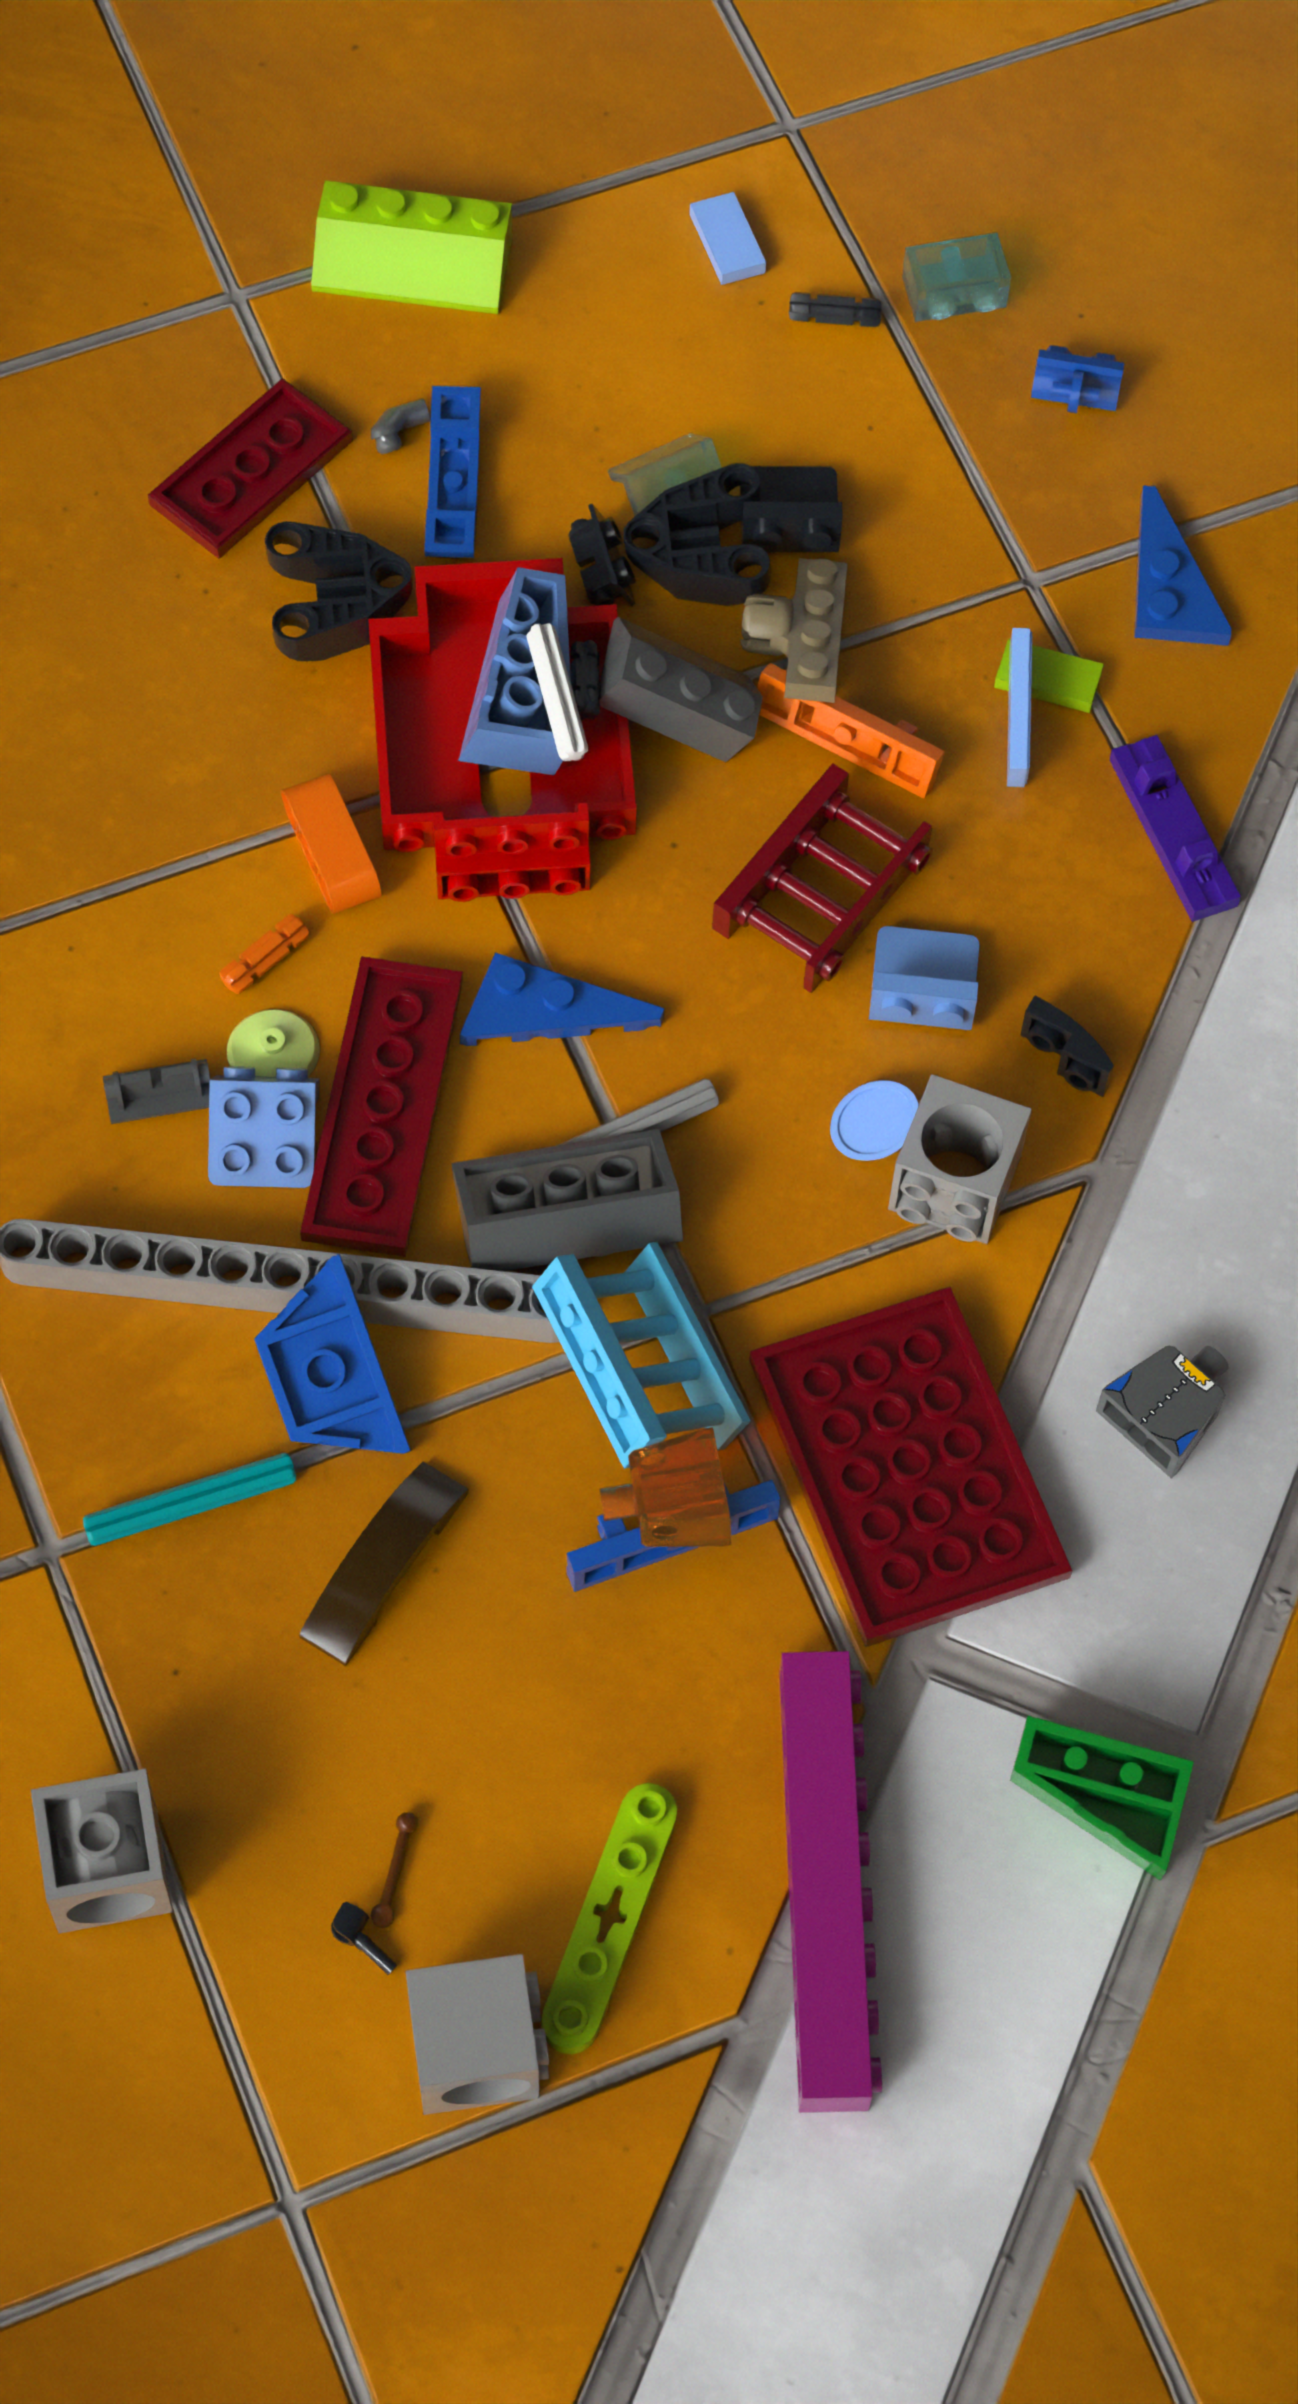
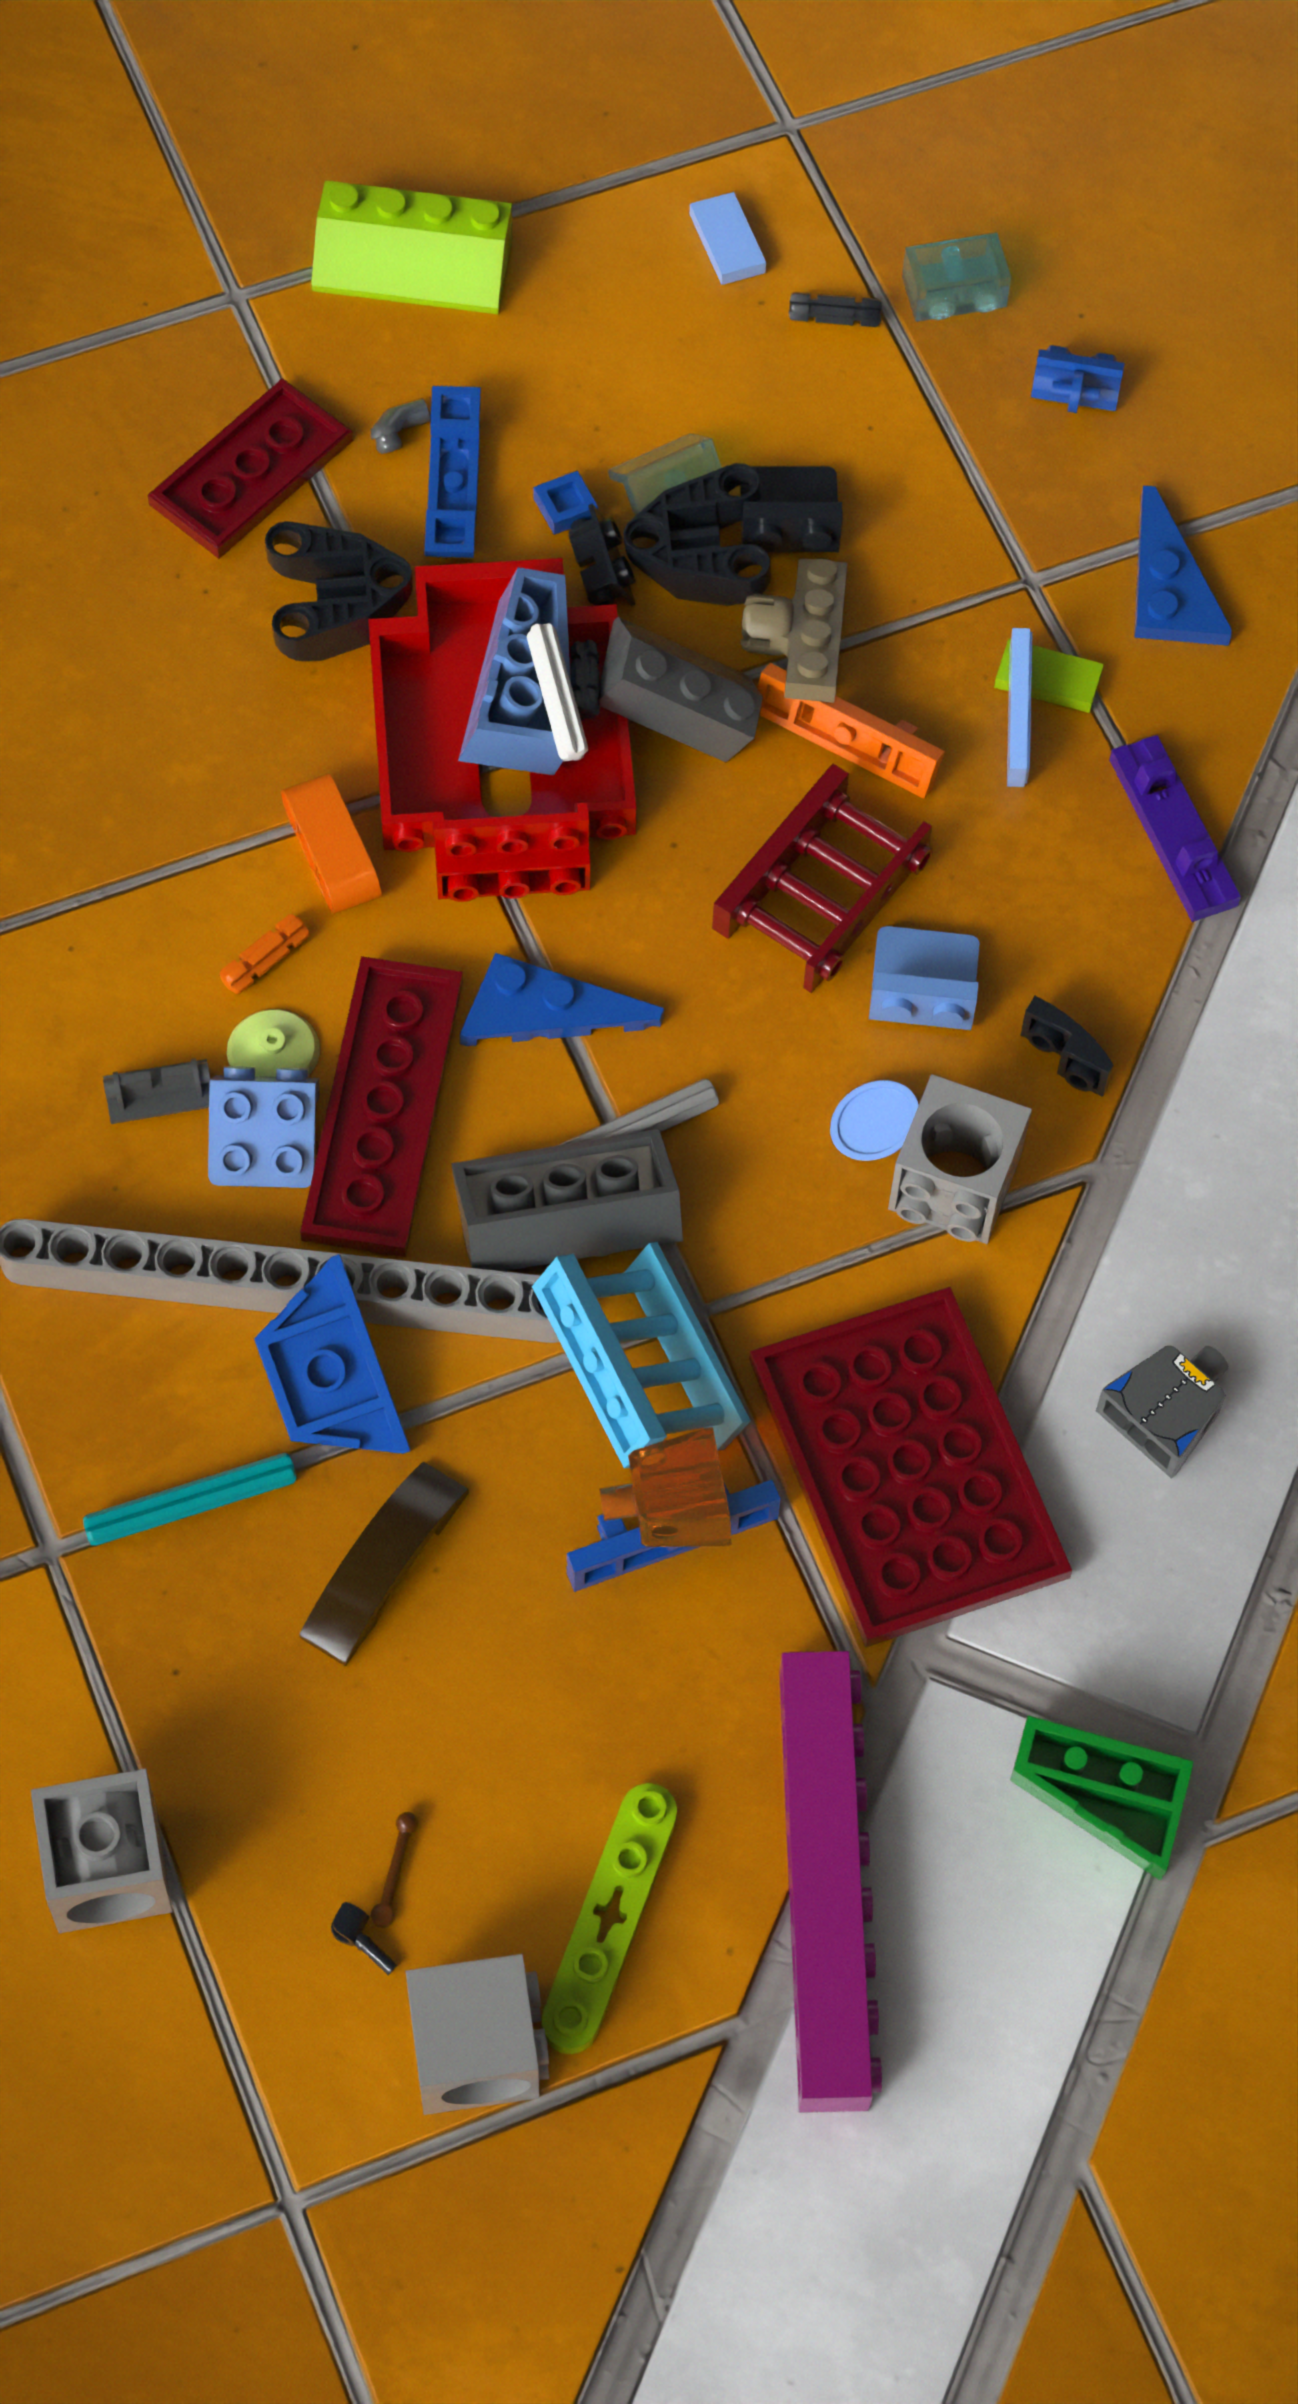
none -> blue plate [533,471,598,535]

